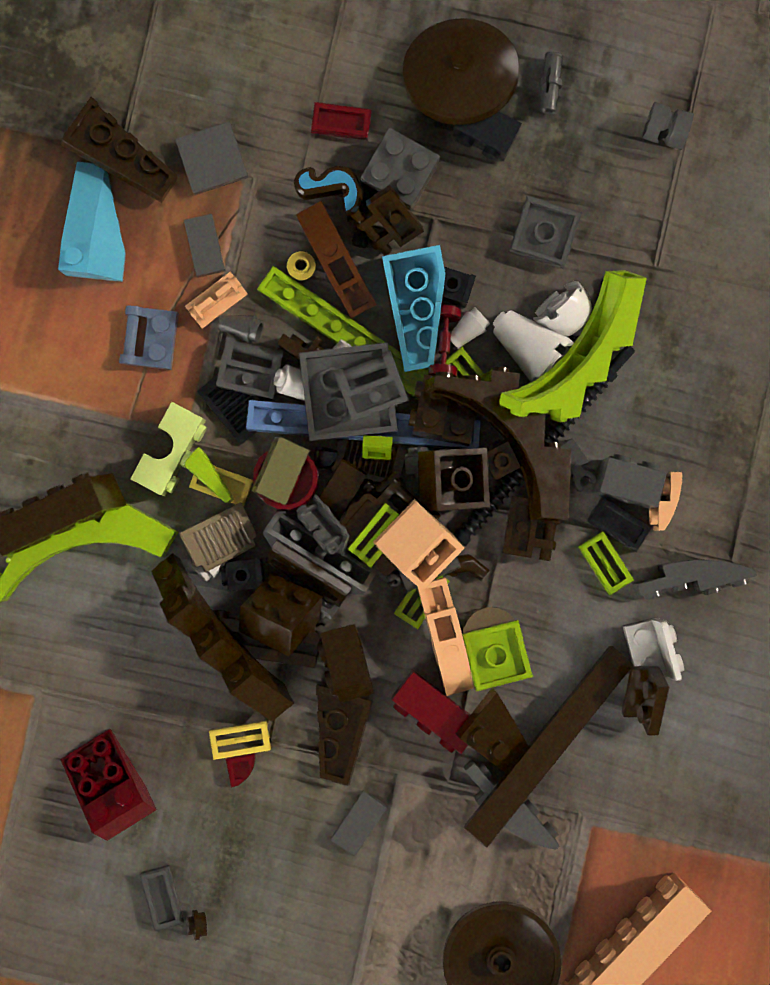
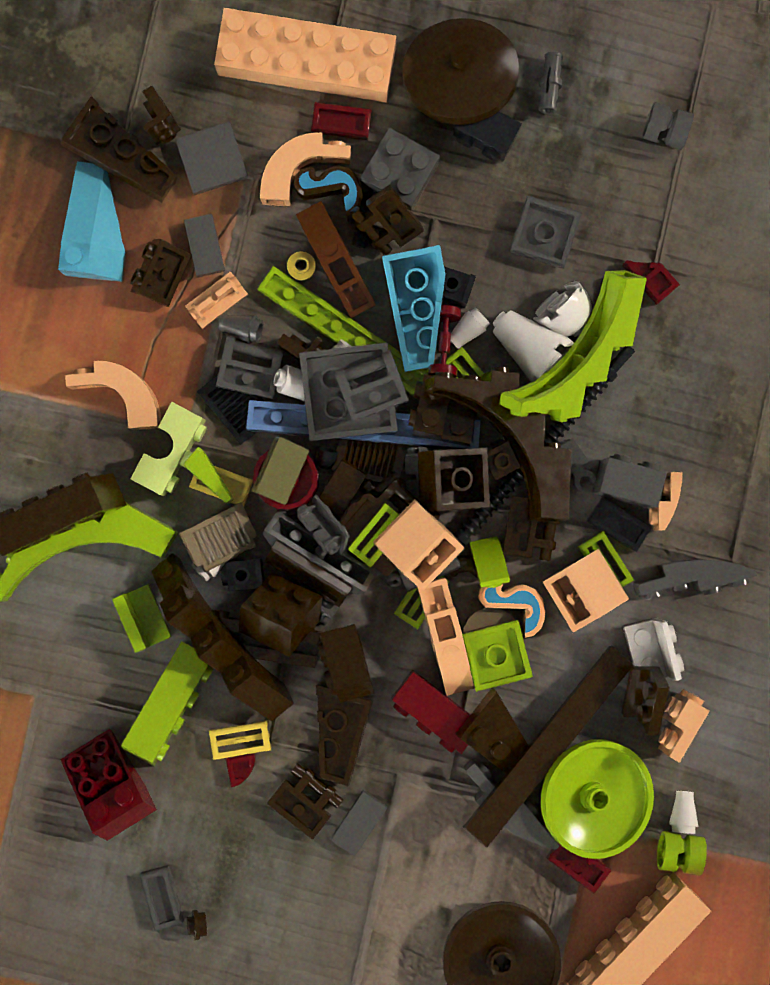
sand blue plate [119,305,179,370] -> none
lime tile [362,435,393,460] -> none
none -> light nougat arch [65,361,161,430]
none -> lime panel [112,584,172,653]
none -> lime wedge [121,641,214,766]
none -> dark brown bracket [130,239,191,307]
none -> dark brown bracket [142,85,181,145]
none -> light nougat brick [214,8,396,103]
none -> light nougat arch [260,133,351,207]
none -> dark brown plate [267,763,343,840]
none -> lime slope [469,536,510,588]
none -> animal [478,584,545,638]
none -> lime dish [541,739,654,859]
none -> light nougat slope [543,549,629,633]
none -> dark red plate [546,843,612,894]
none -> dark red tile [622,261,680,305]
none -> lime wheel [657,831,707,876]
none -> light nougat plate [658,689,710,763]
none -> white cone [669,791,699,834]

